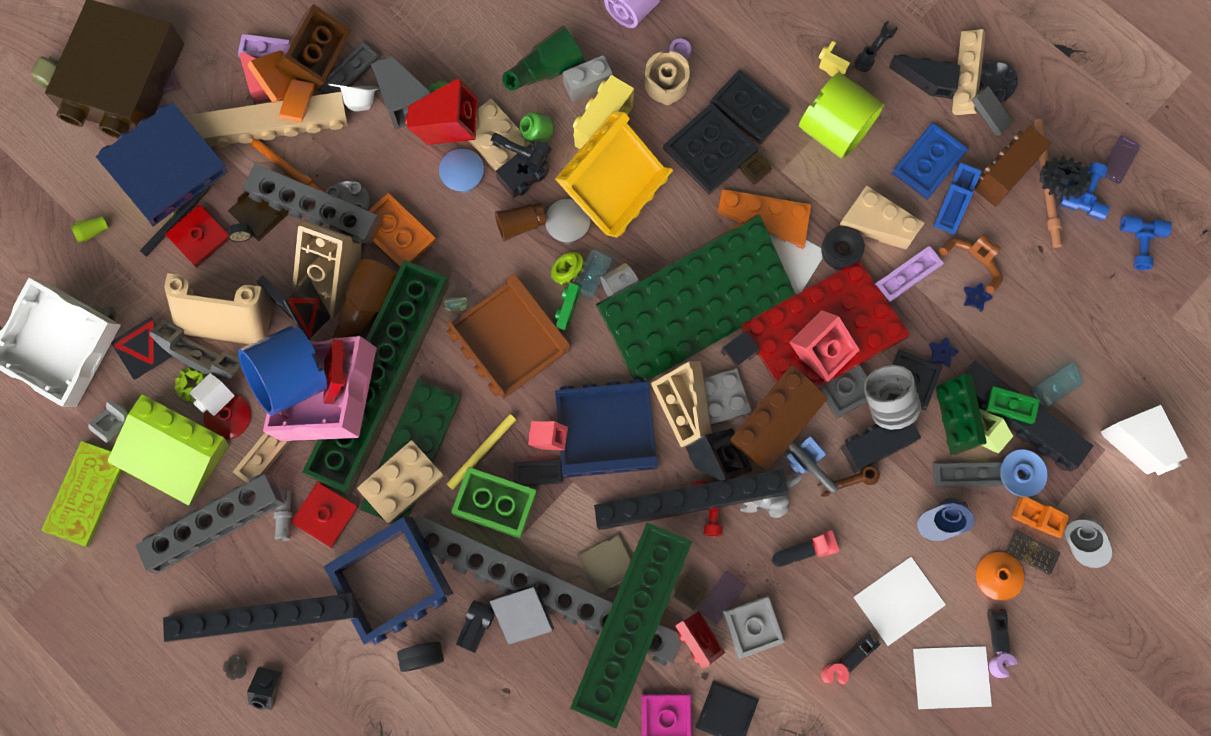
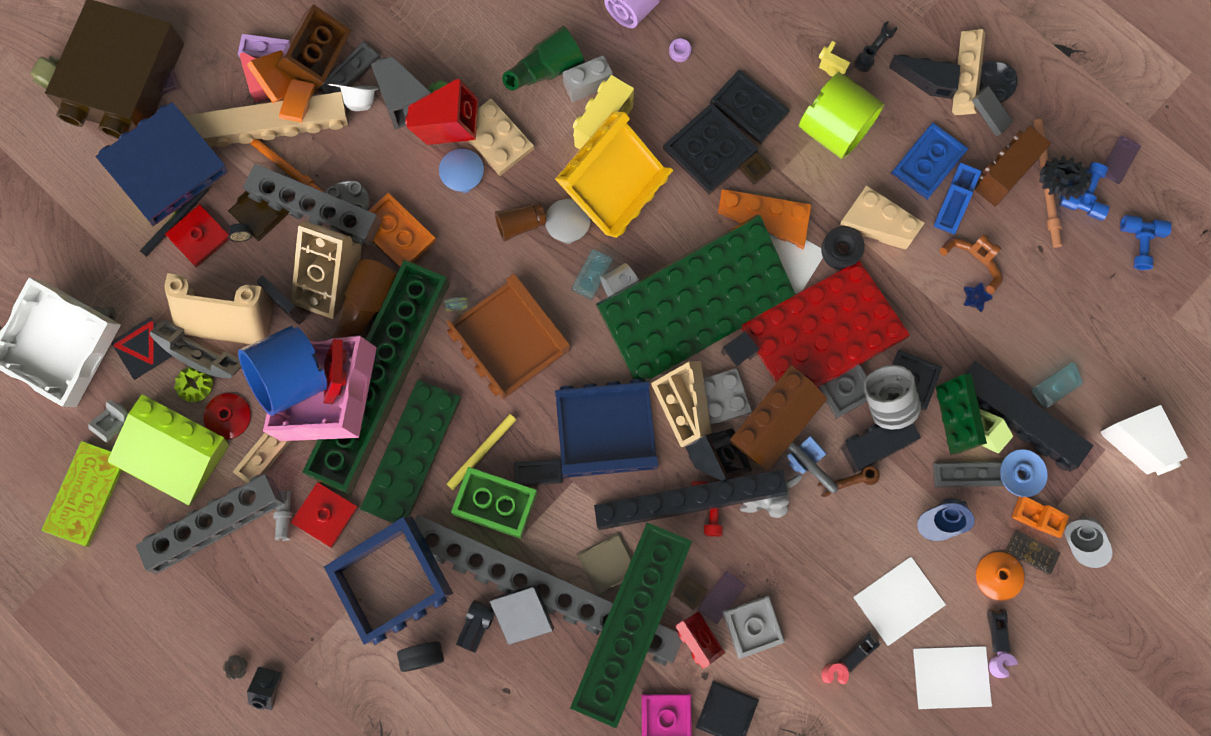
lime cone [70,216,108,243] -> none
black plate [163,593,357,642] -> none
white brick [189,373,234,416] -> none
black piece [283,278,331,340] -> none
tan plate [357,440,444,525] -> none
black brick [490,133,552,169] -> none
black brick [495,144,549,198] -> none
bright green head [520,112,554,143] -> none
coral brick [528,421,568,450] -> none
lime gear [551,252,585,286] -> none
green plate [555,282,583,330] -> none
tan brick [644,51,690,105] -> none
piece [772,530,839,567] -> none
coral slope [790,311,859,382] -> none
lavender plate [876,246,944,303] -> none
clear blue plate [929,338,959,367] -> none
green plate [985,386,1040,424] -> none

